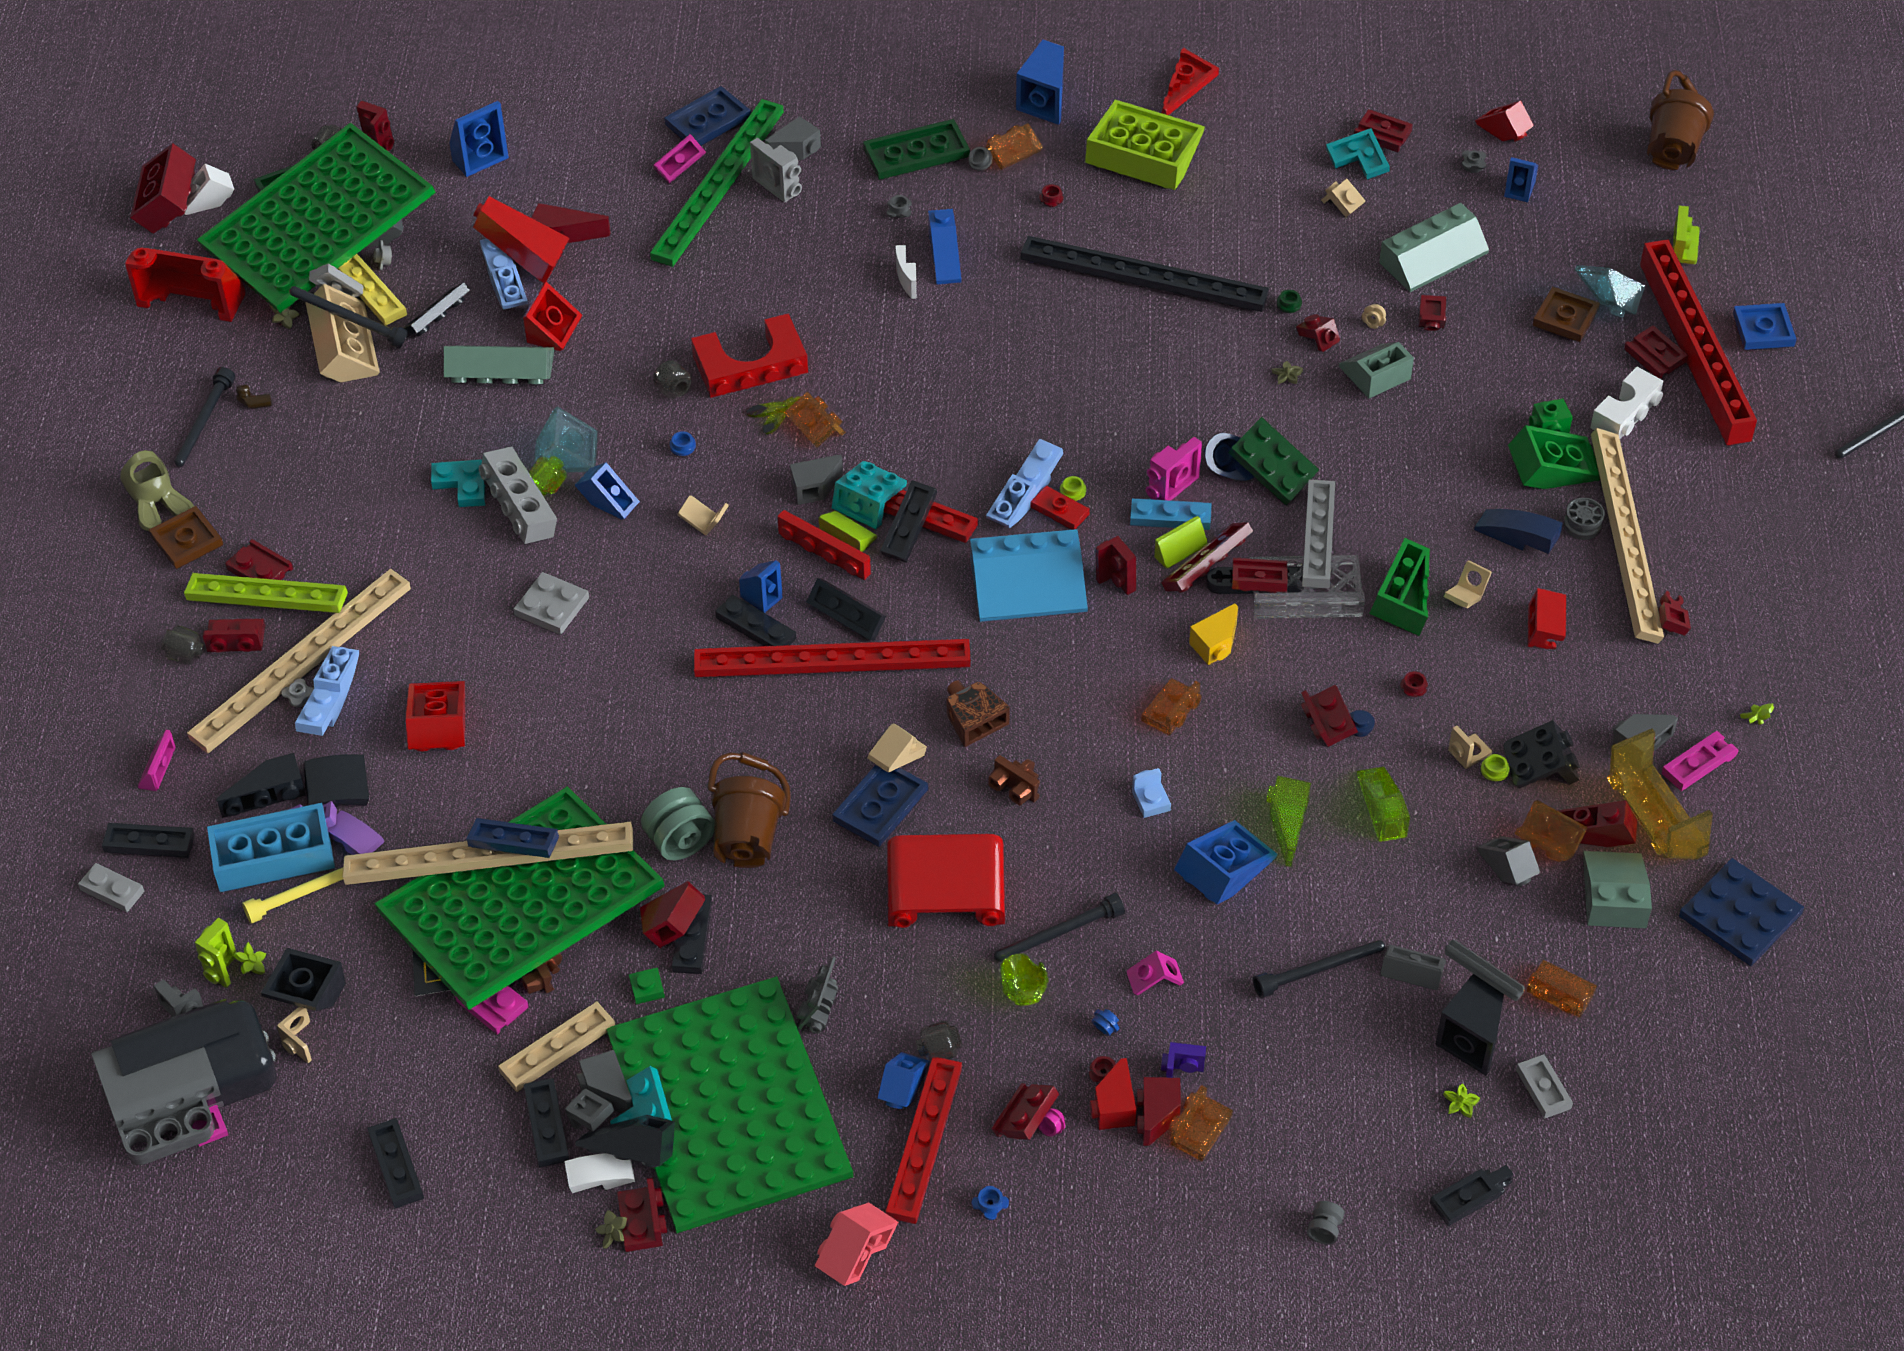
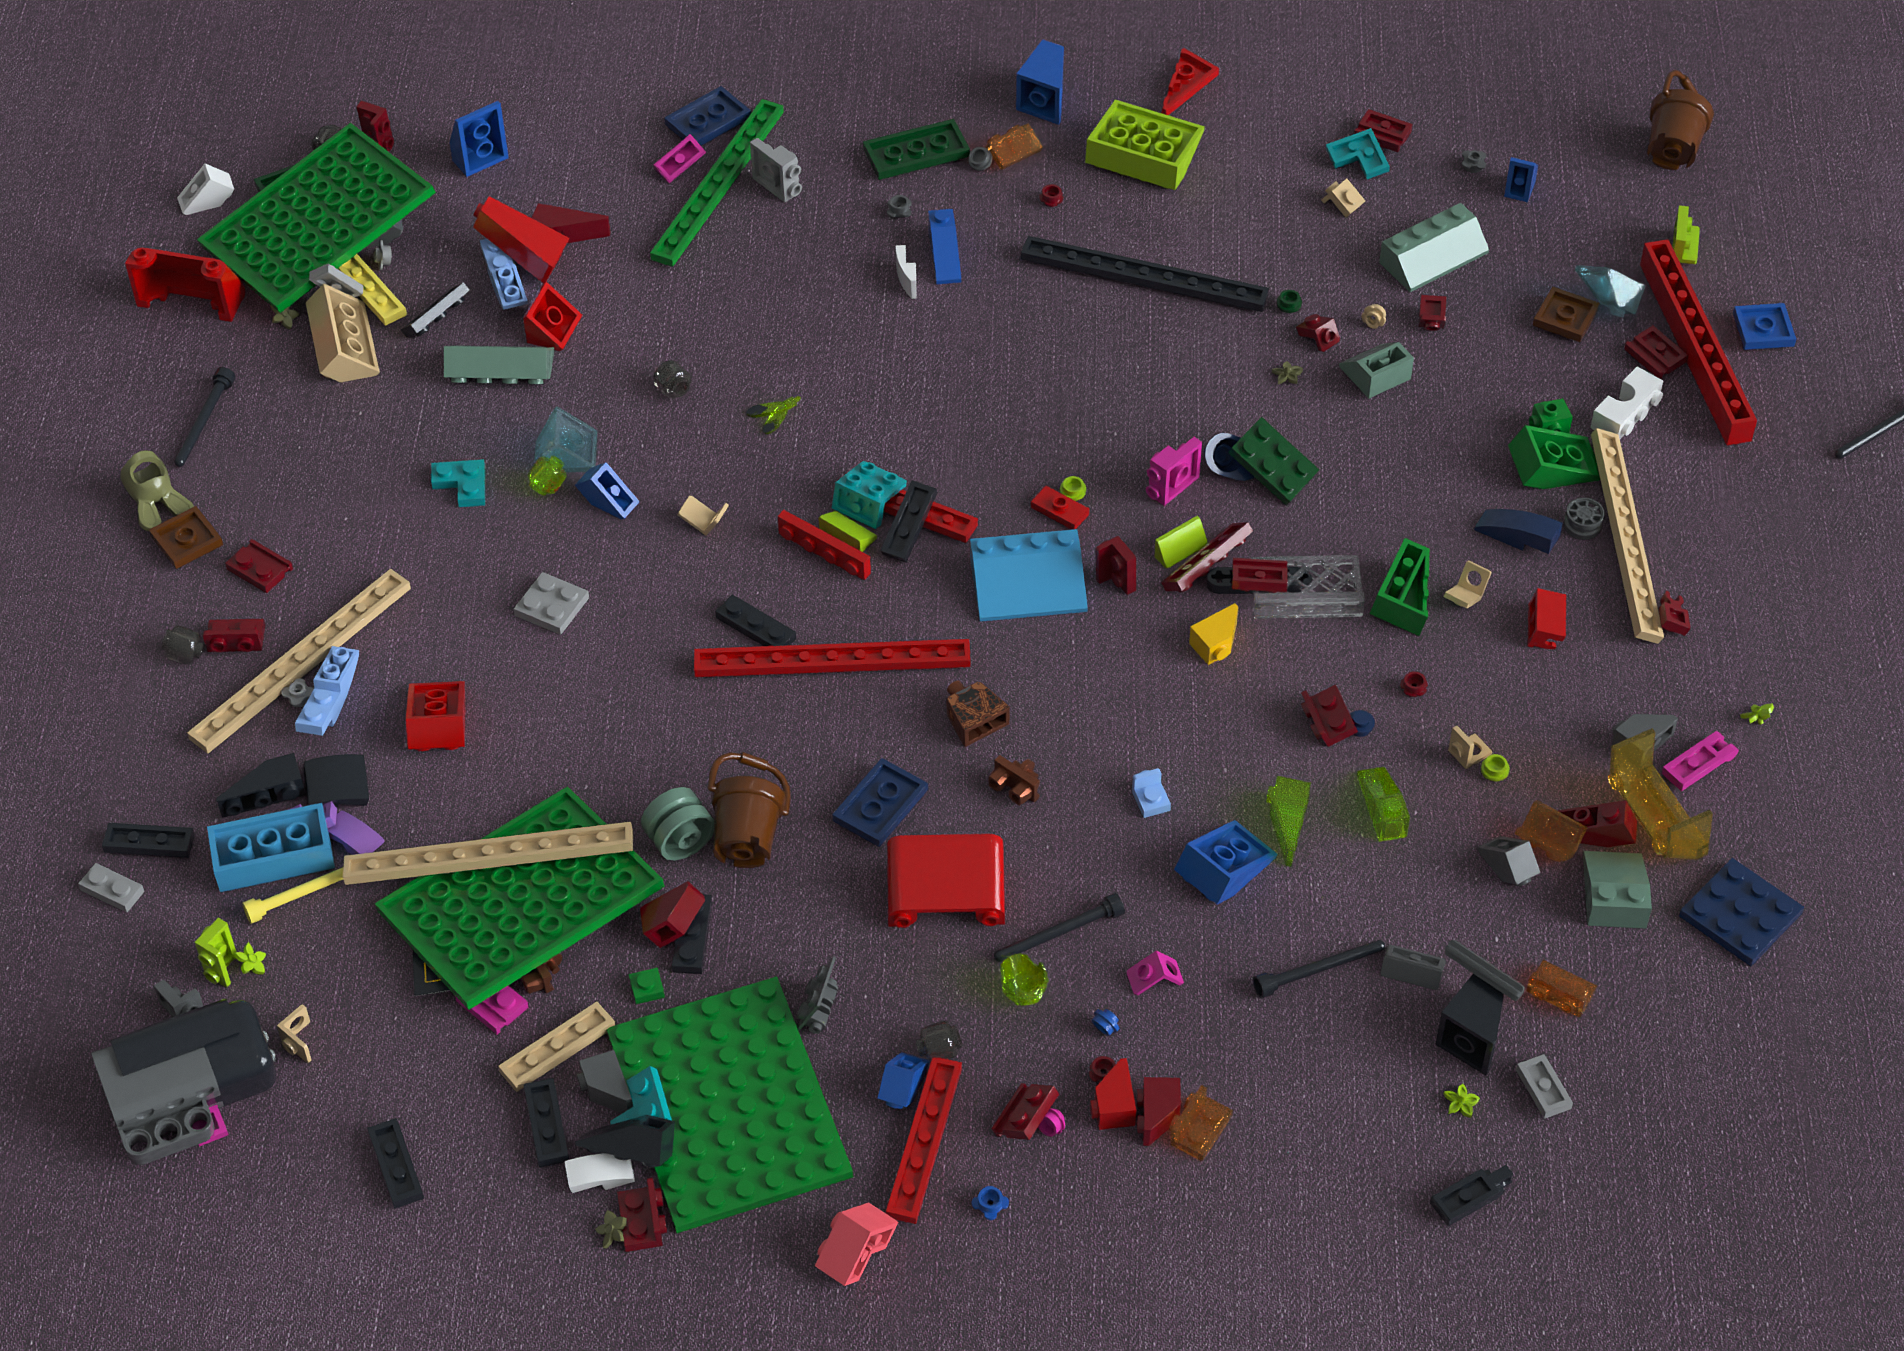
dark red brick [130,143,196,234] -> none
dark pink slope [138,730,176,791] -> none
lime plate [184,573,348,613] -> none
dark brown arm [236,385,272,409] -> none
black slope [261,948,346,1011] -> none
black piece [289,286,408,349] -> none
dark blue plate [466,818,559,858] -> none
light grey brick [479,447,557,544] -> none
dark grey bracket [565,1088,614,1132] -> none
blue plate [670,431,696,456] -> none
red arch [691,313,808,398] -> none
blue slope [739,560,783,613] -> none
dark grey slope [765,116,821,160] -> none
clear orange bracket [785,391,846,448] -> none
dark grey slope [790,454,843,505] -> none
black plate [806,578,886,640] -> none
tan slope [867,724,927,772] -> none
light blue slope [986,439,1063,528] -> none
dark azure plate [1130,498,1212,530] -> none
clear orange bracket [1141,678,1202,736] -> none
dark purple bracket [1161,1042,1206,1078] -> none
light grey plate [1302,480,1335,588] -> none
dark grey wheel [1306,1201,1345,1245] -> none
red slope [1475,101,1534,142] -> none
black bracket [1503,720,1580,788] -> none

